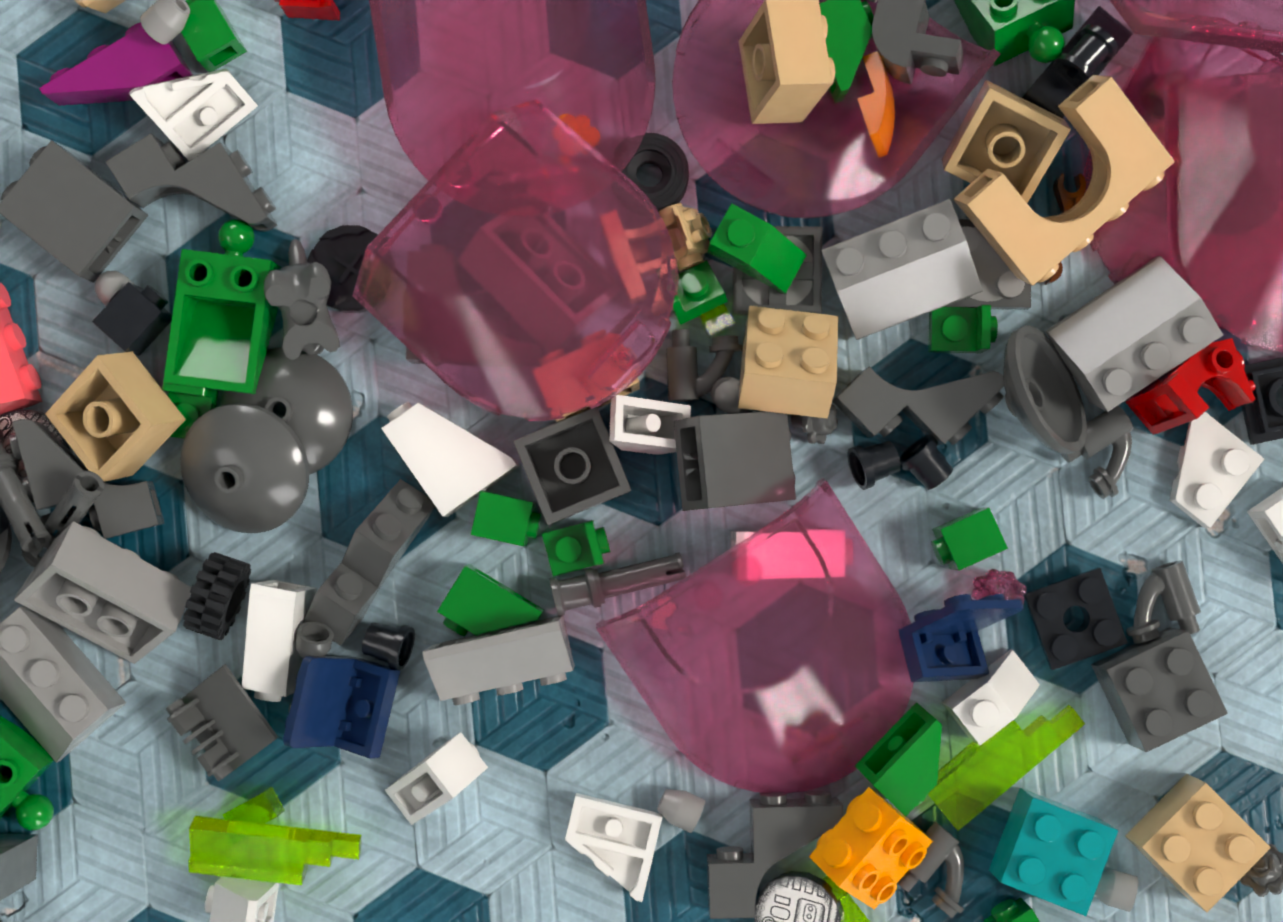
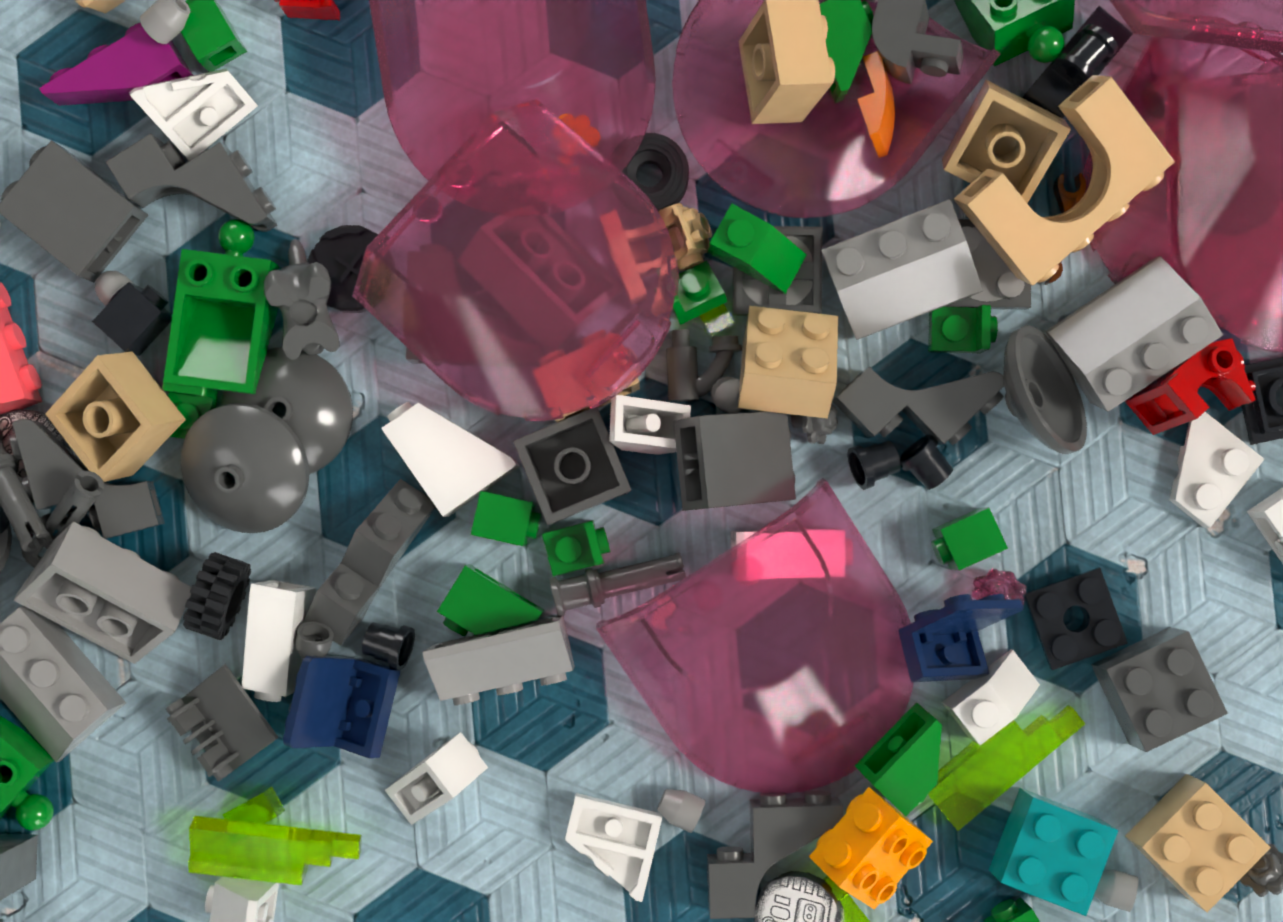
dark grey plant [897,821,964,918] -> none
dark grey plant [1061,406,1133,499] -> none
dark grey plant [1126,560,1201,643] -> none

